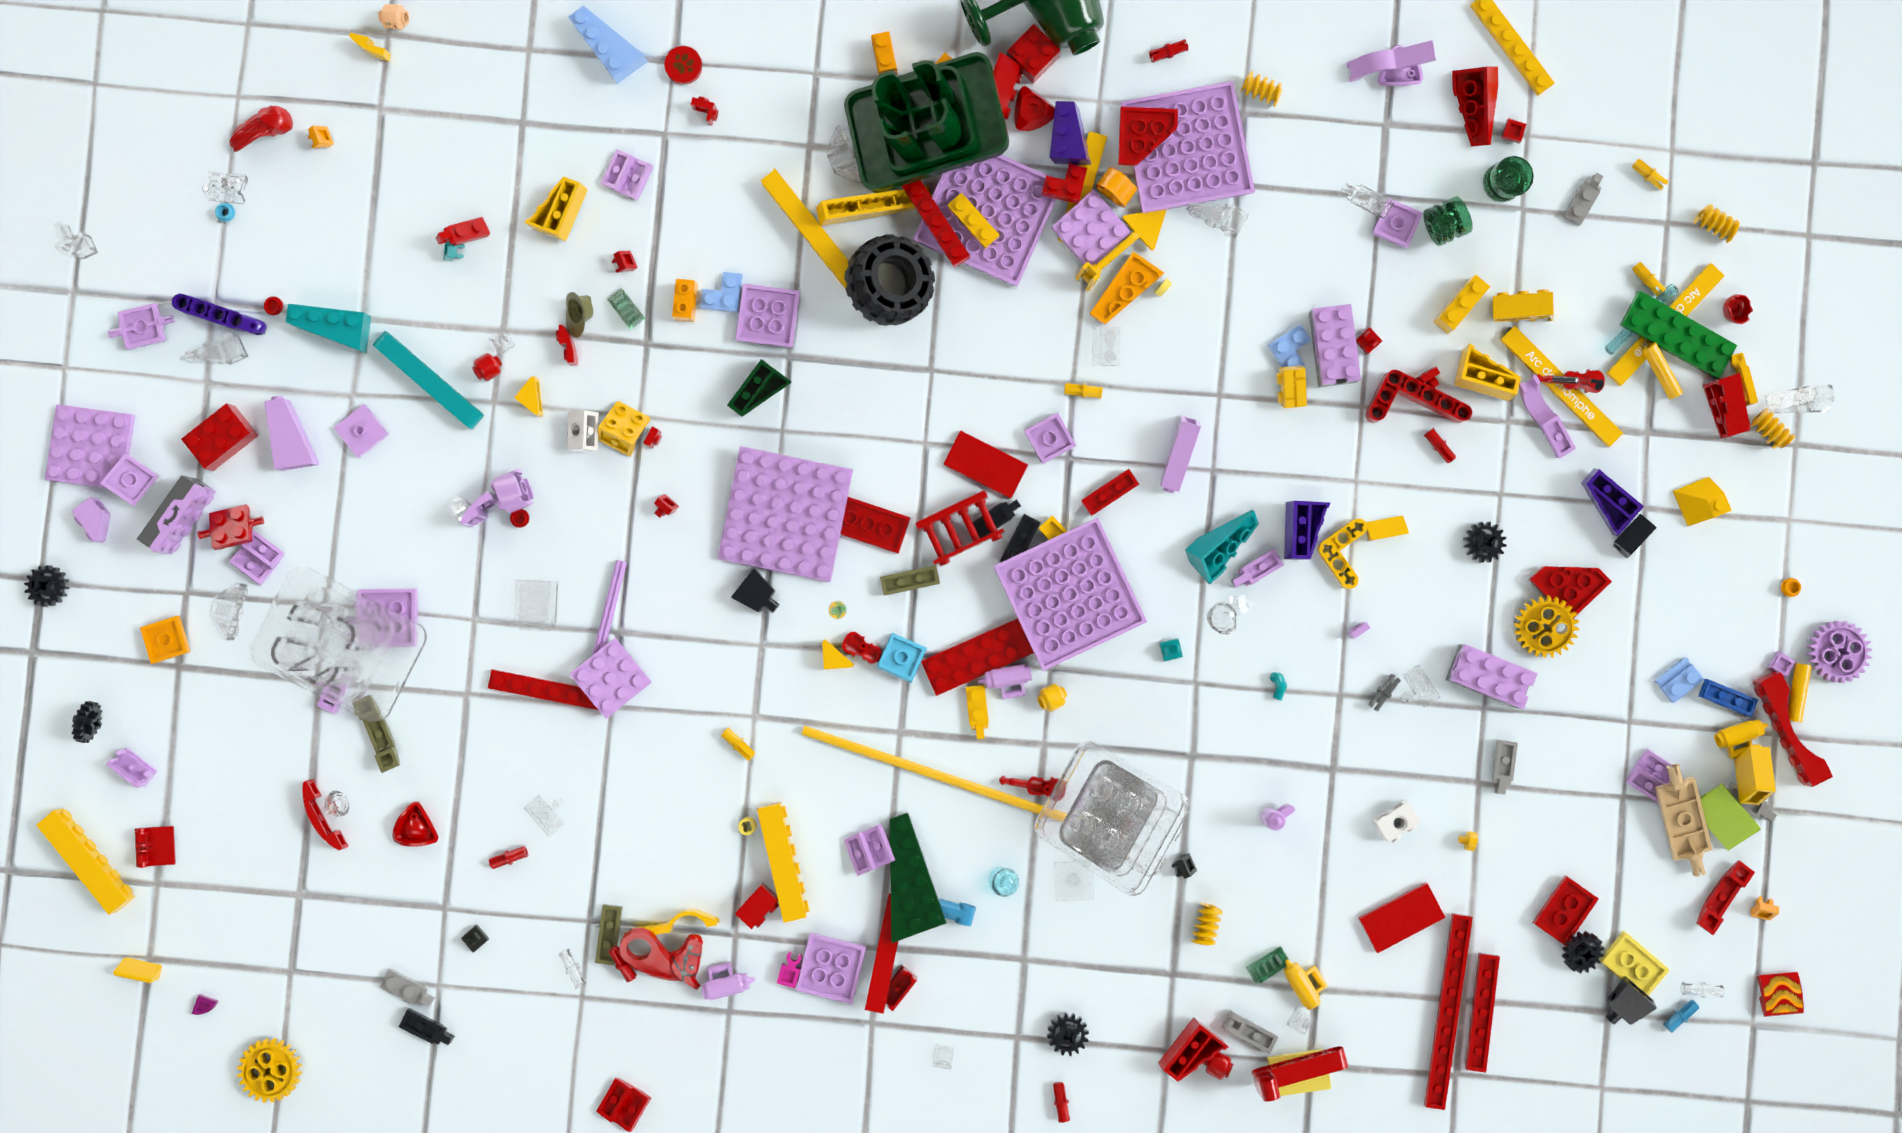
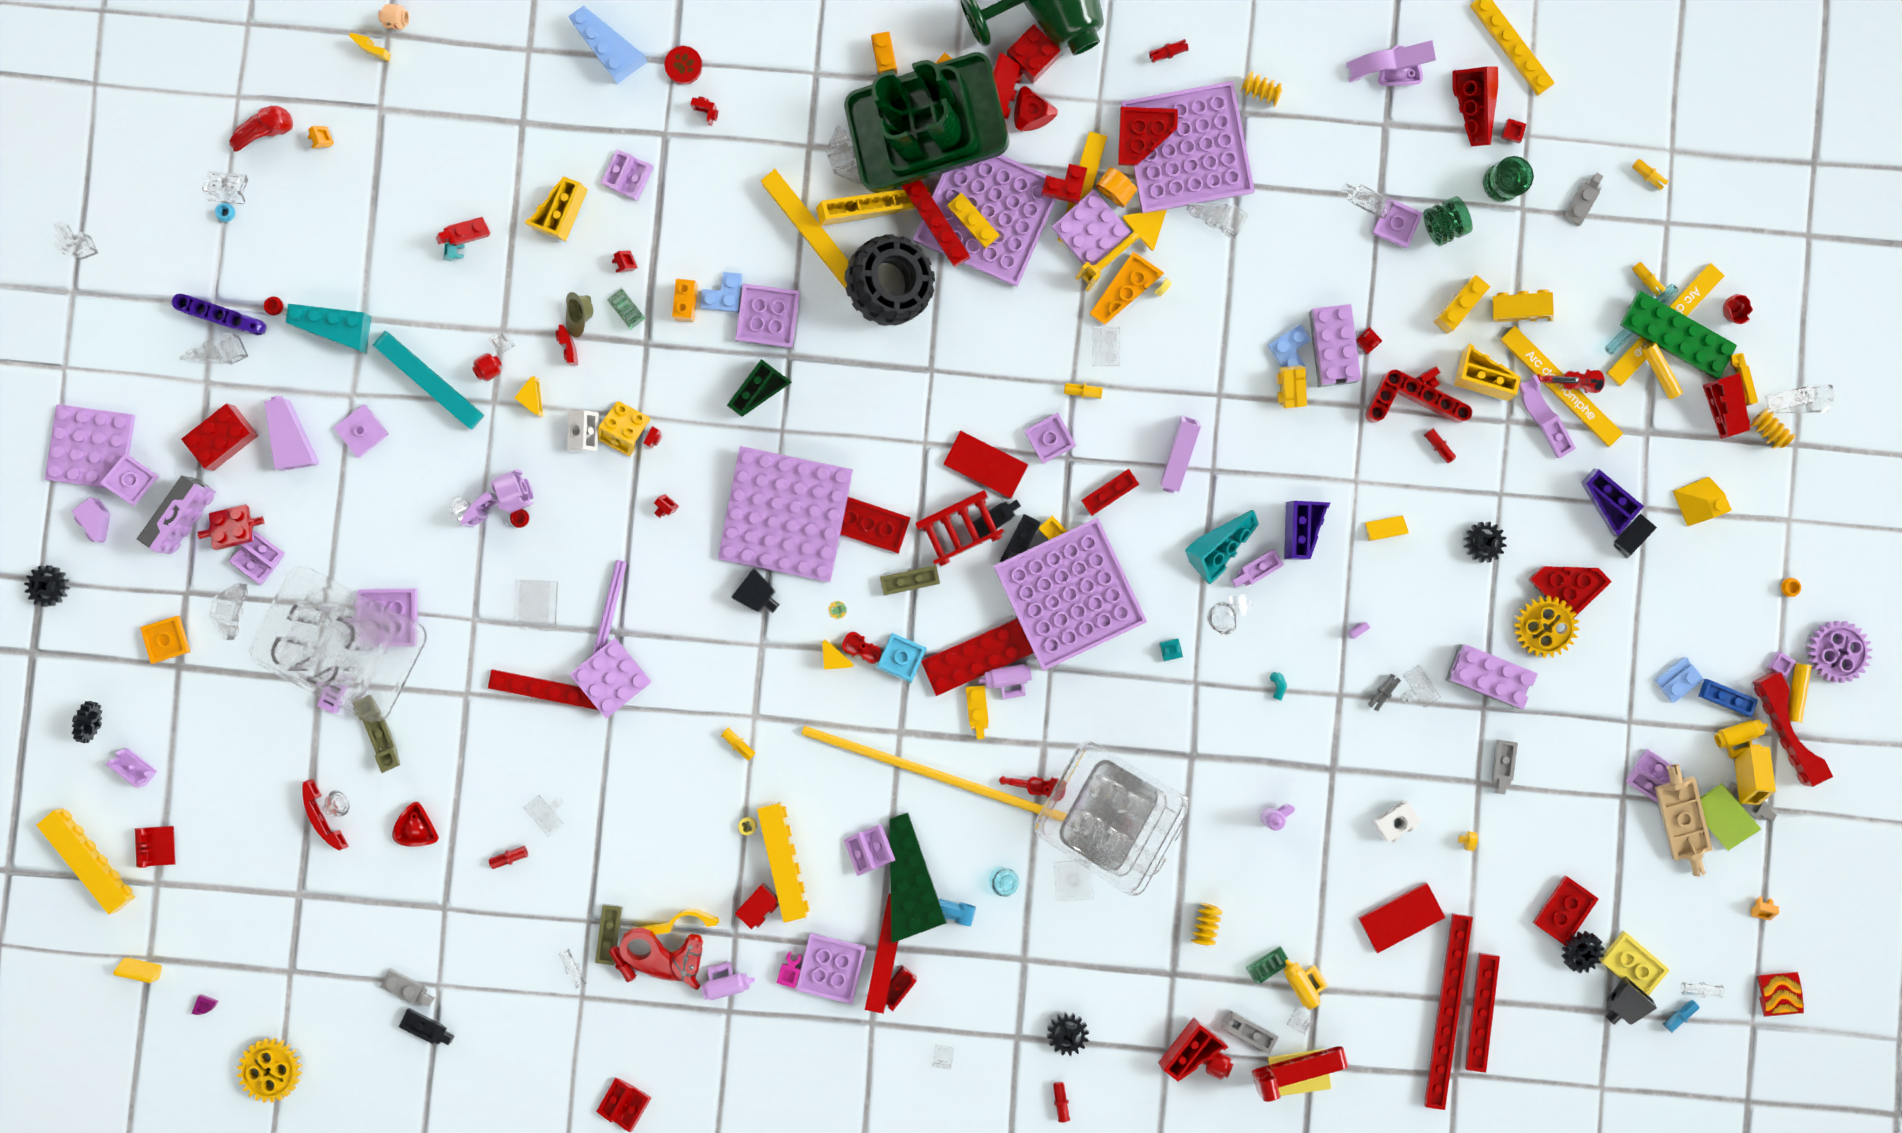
lavender plate [108,303,175,350] -> none
pearl dark grey tile [461,925,489,953] -> none
yellow head [1037,683,1067,712] -> none
dark purple wedge [1049,101,1092,165] -> none
pearl dark grey tile [1171,853,1197,879] -> none
yellow beam [1317,518,1367,589] -> none
yellow piece [1693,204,1740,243] -> none
red slope [1696,860,1755,935] -> none

